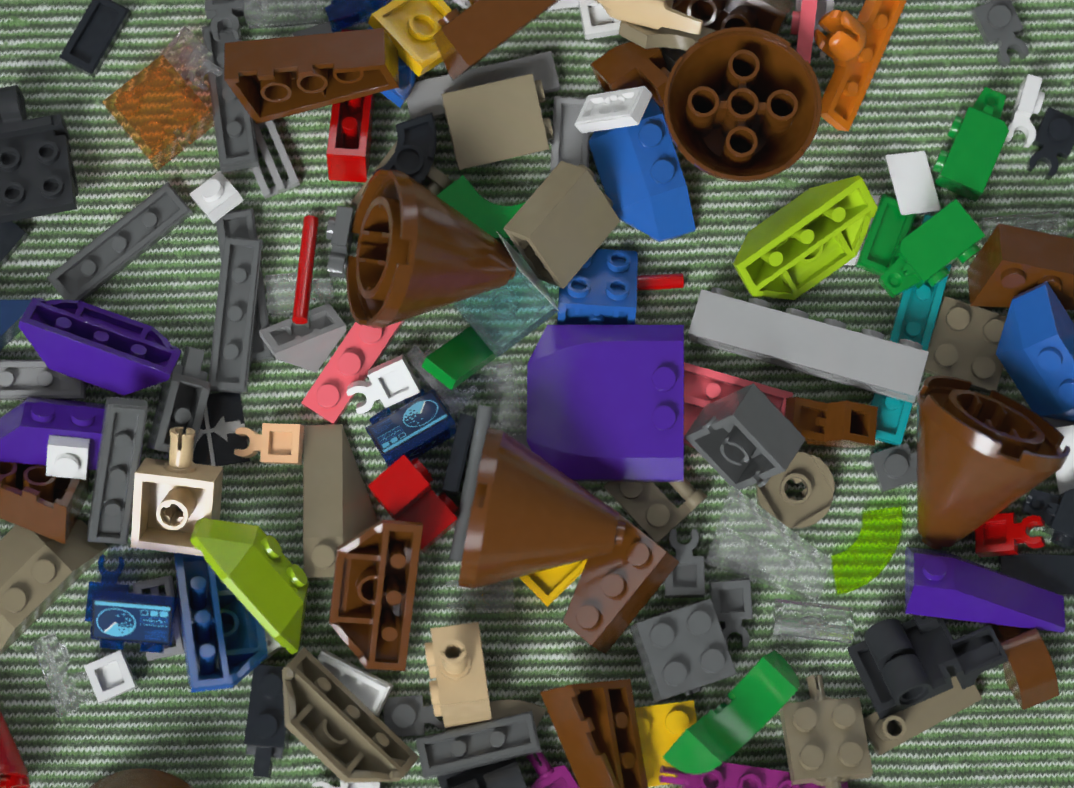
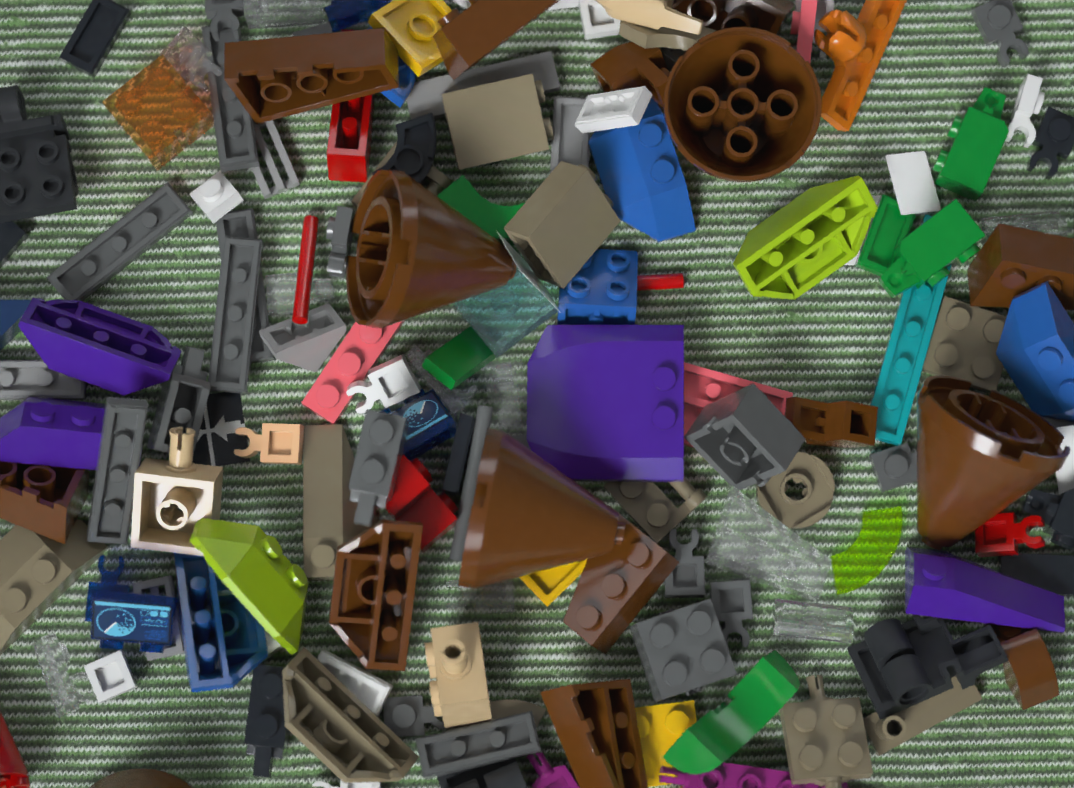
white plate [46,435,90,480] -> none
light grey brick [688,287,929,404] -> none
none -> dark grey hinge [348,409,409,527]

